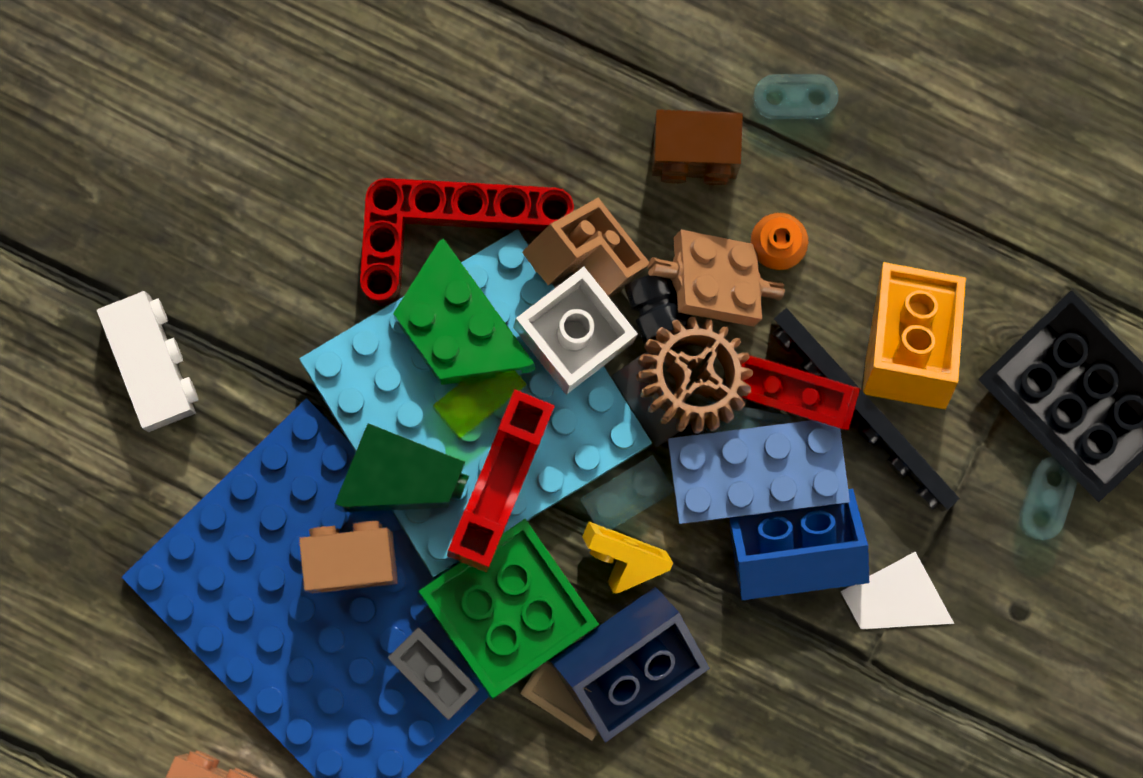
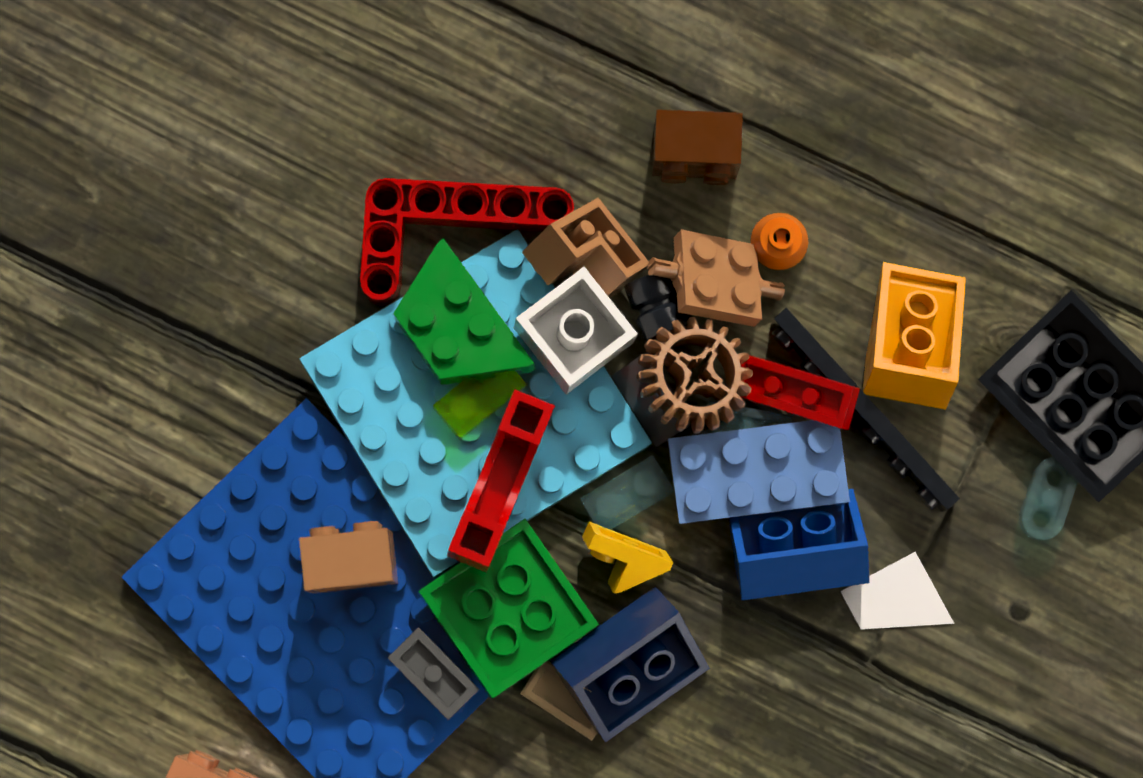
white brick [97,291,198,432] -> none
dark green slope [335,423,469,512] -> none
clear light blue plate [753,74,839,119] -> none

